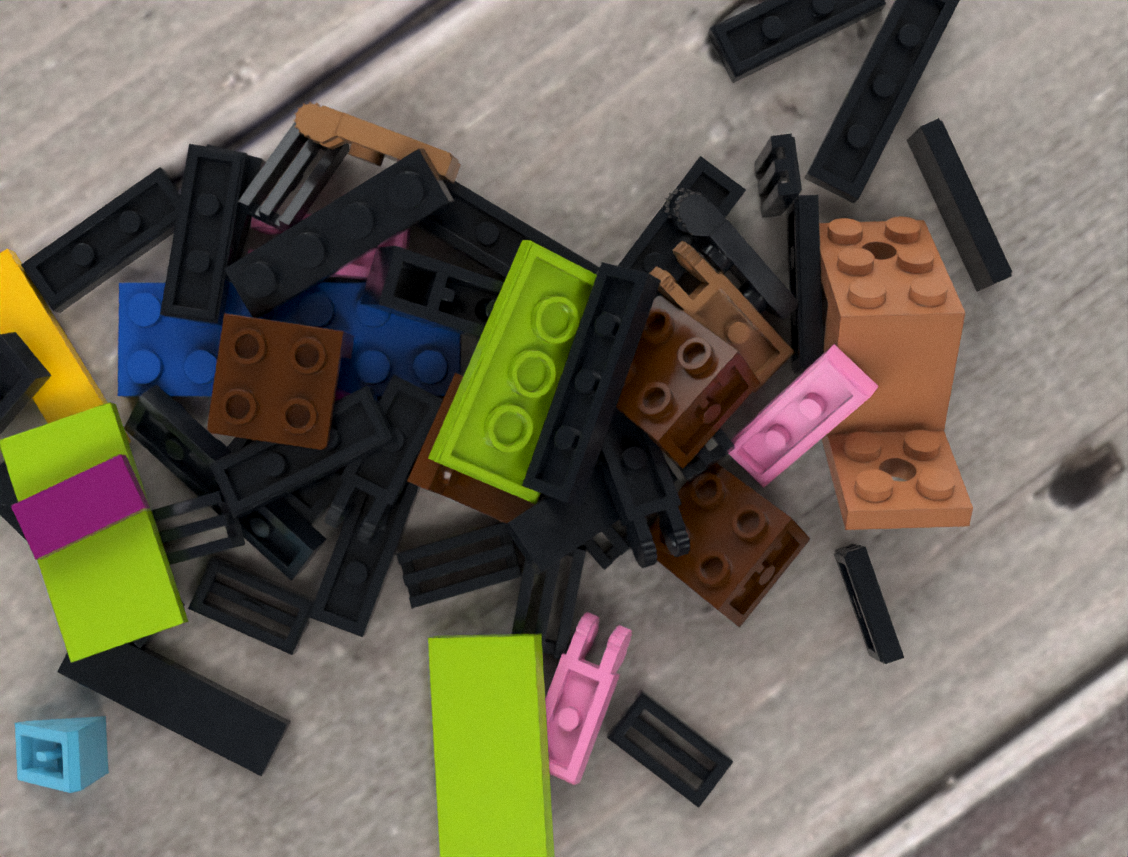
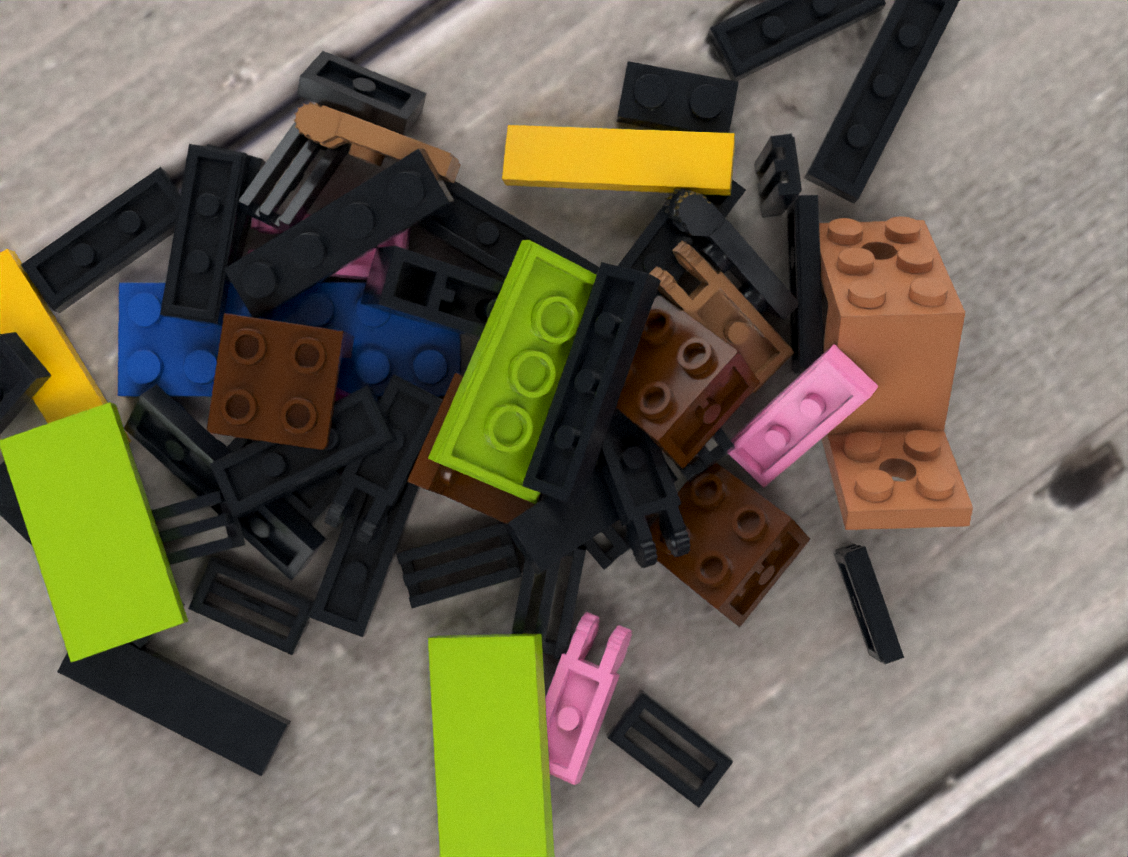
magenta tile [11,454,150,560] -> none
medium azure slope [15,716,109,793] -> none
black tile [907,118,1013,292] -> none
none -> black plate [297,51,427,136]
none -> yellow tile [502,125,736,196]
none -> black plate [616,61,739,133]

